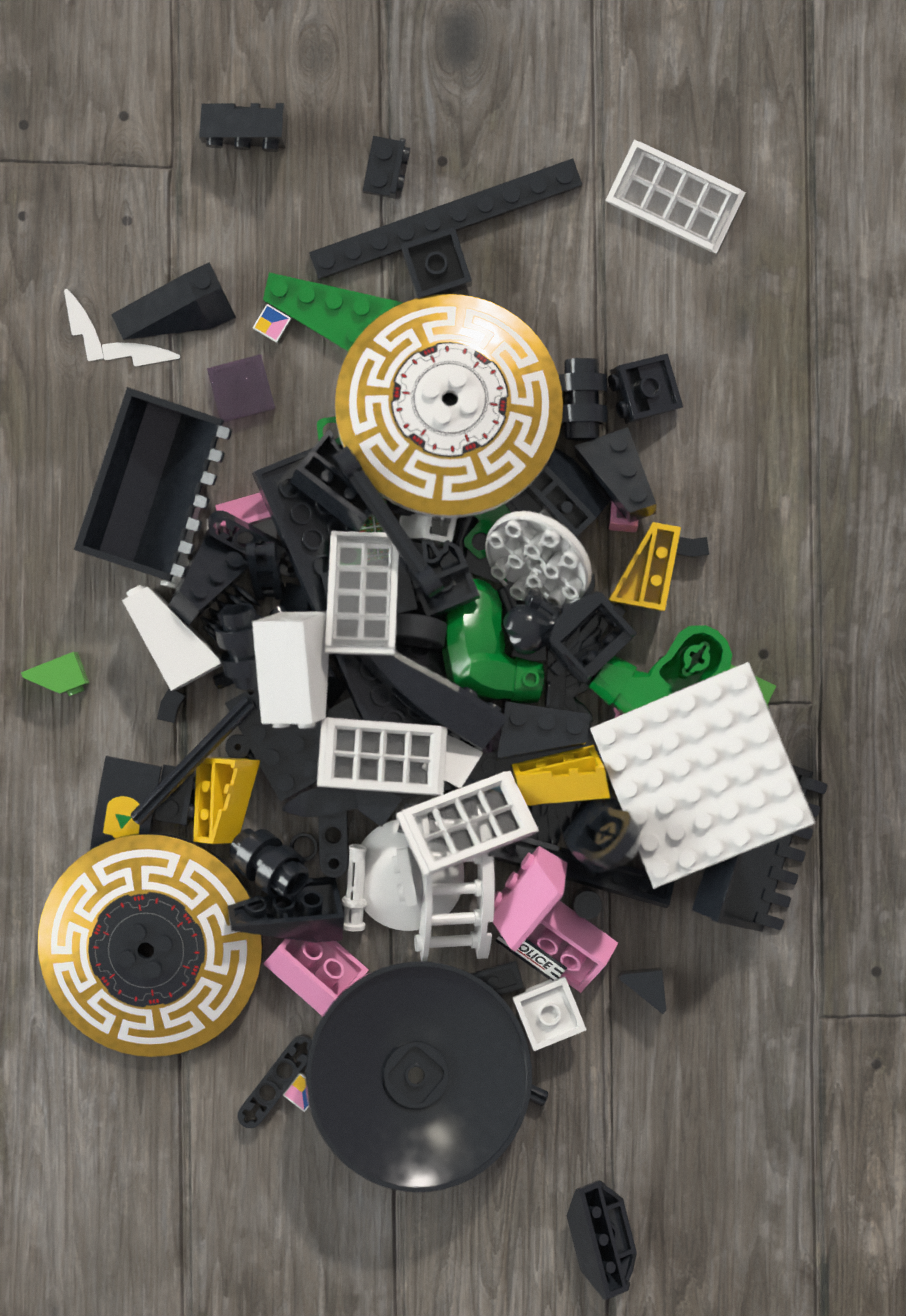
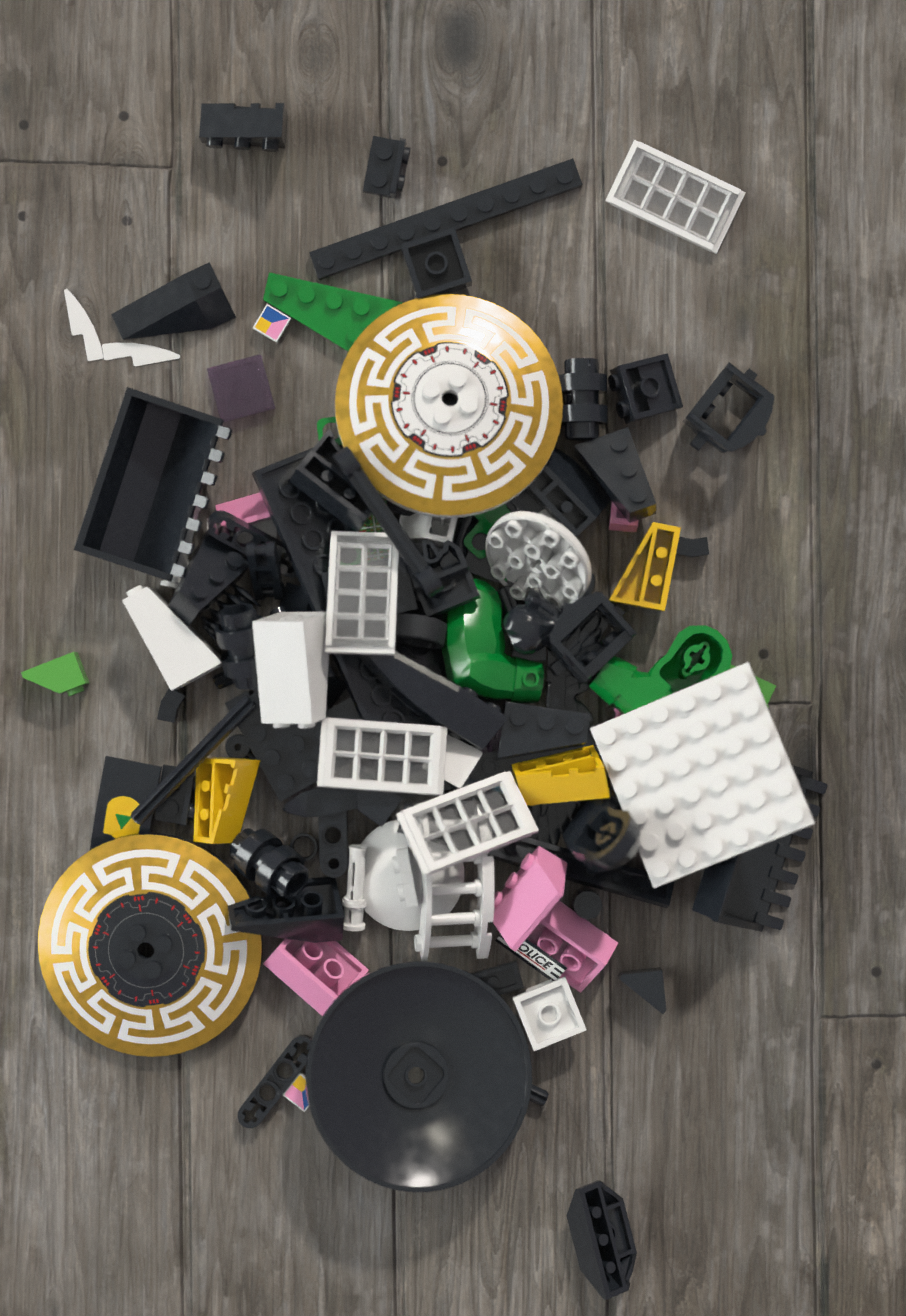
none -> black animal [683,362,774,453]

